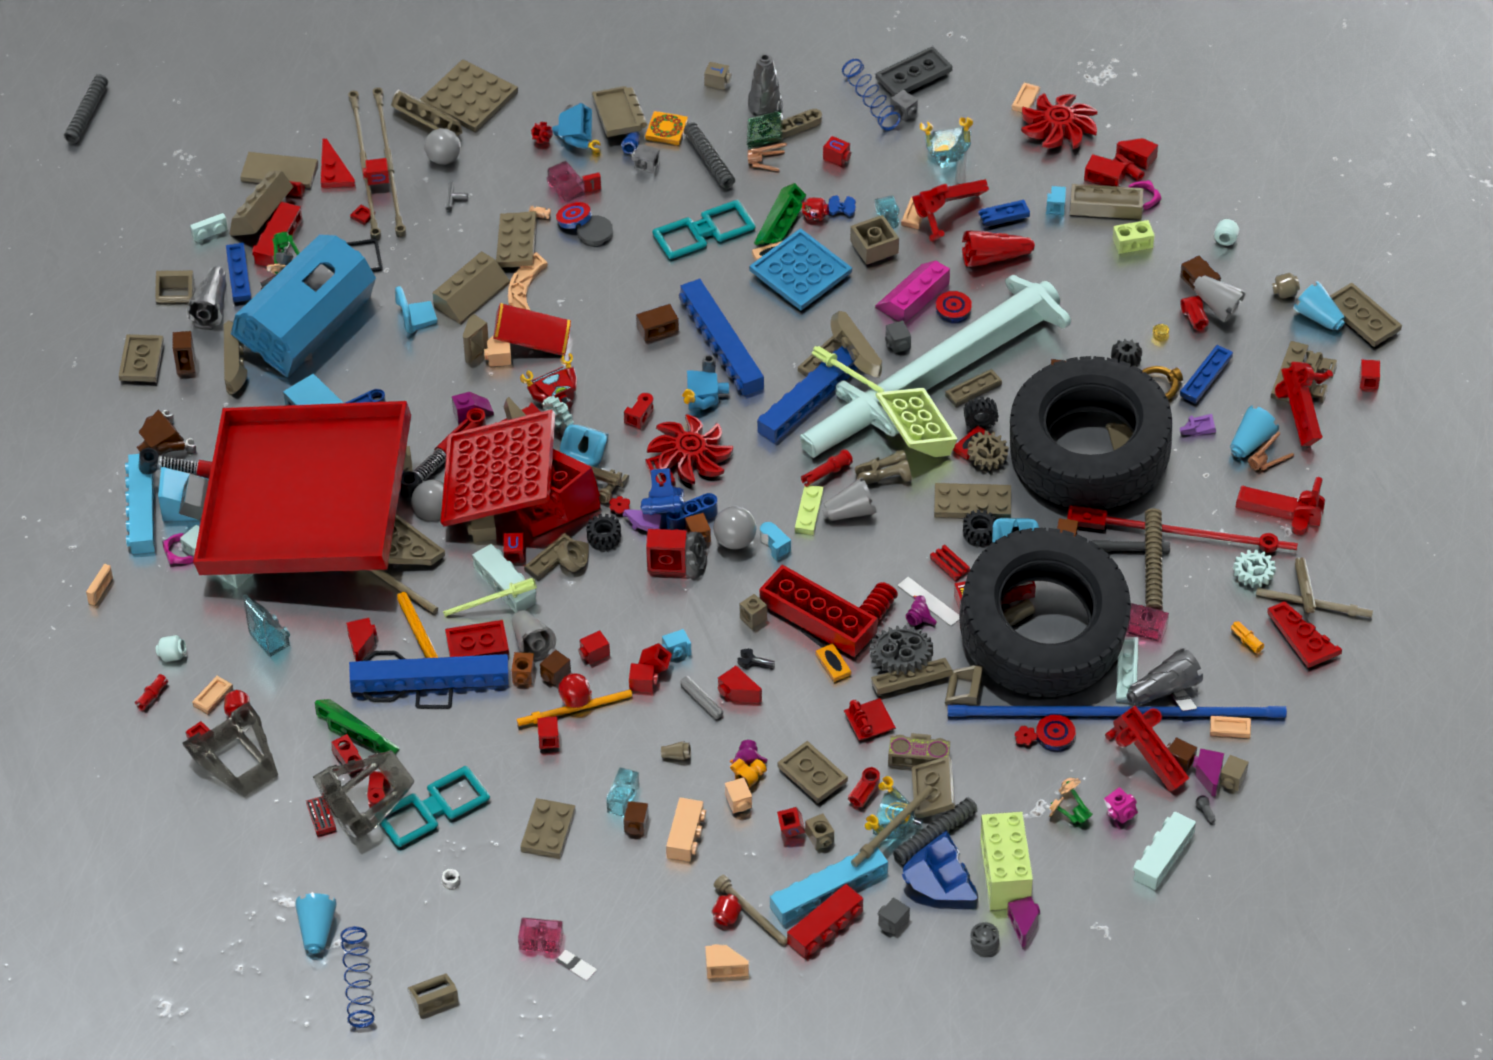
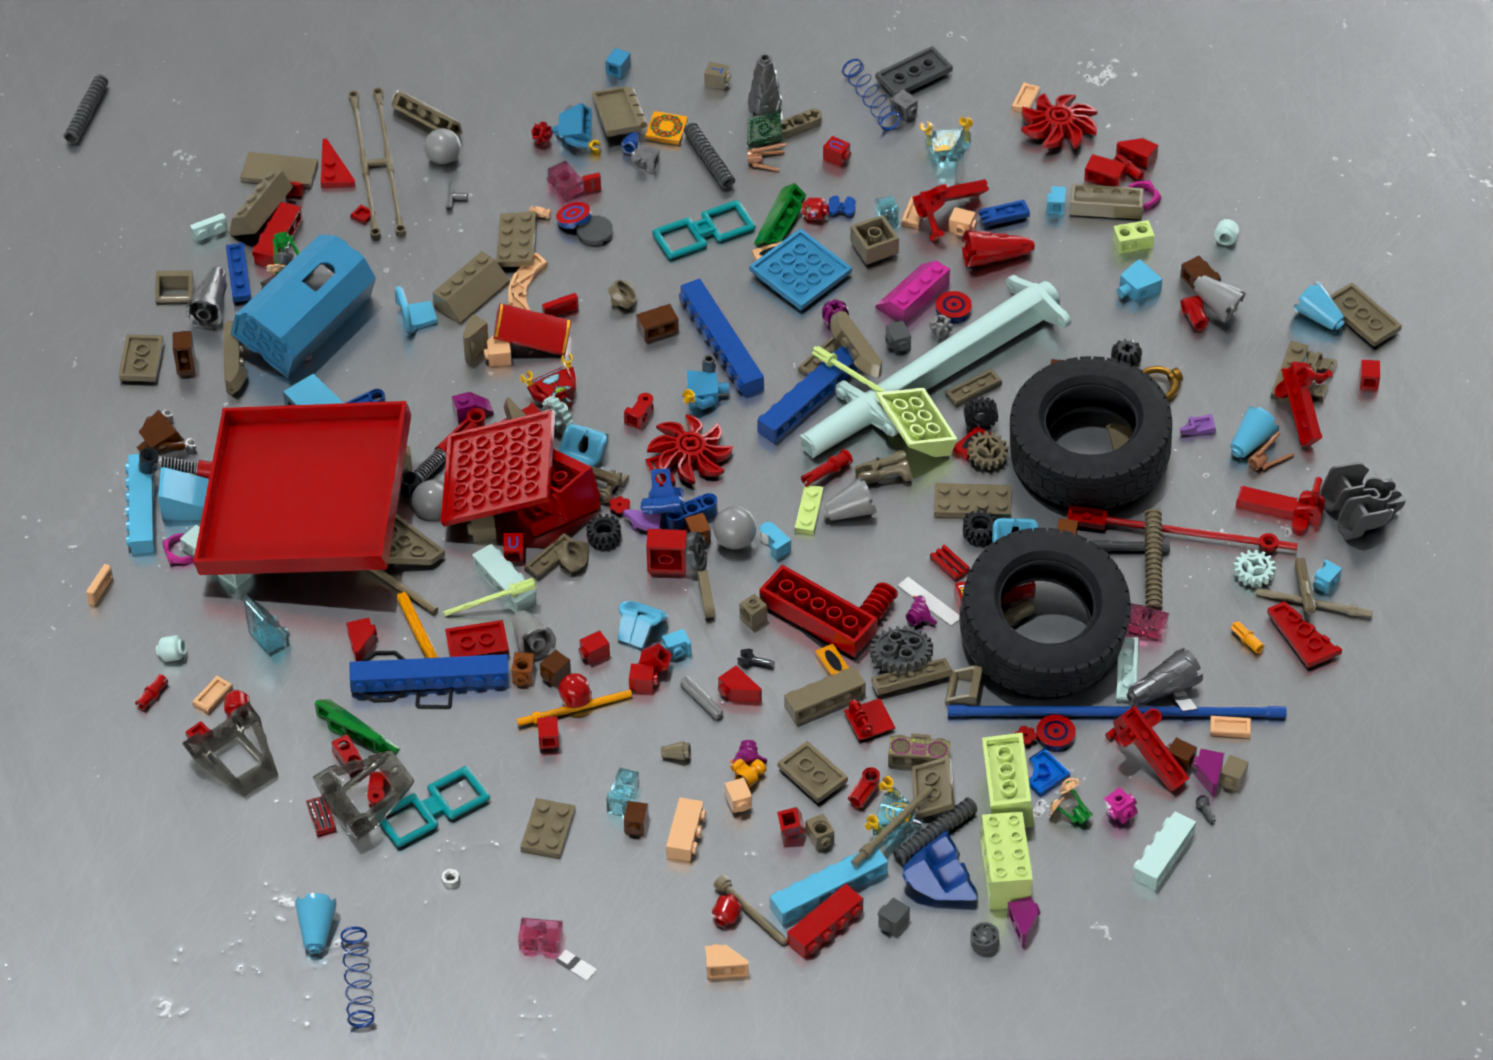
dark grey brick [179,474,209,520] -> none
black piece [347,239,383,272] -> none
red brick [362,158,389,185] -> none
dark tan tile [407,973,459,1016] -> none
dark tan plate [420,59,518,132] -> none
clear yellow bush [1153,324,1169,342] -> none
blue plate [1180,345,1233,403] -> none
dark tan head [1272,273,1300,299] -> none
none -> red tile [542,292,579,317]
none -> dark azure brick [605,48,631,78]
none -> dark tan piece [608,280,637,309]
none -> medium azure piece [617,601,668,648]
none -> dark tan beam [697,570,715,618]
none -> dark tan brick [784,666,866,724]
none -> magenta piece [822,299,849,325]
none -> light grey gear [929,315,952,337]
none -> light nougat brick [949,207,977,236]
none -> yellowish green brick [982,733,1035,828]
none -> clear blue tile [1029,748,1071,797]
none -> medium azure torso [1116,259,1162,301]
none -> medium azure brick [1313,559,1342,595]
none -> dark grey piece [1320,462,1406,540]

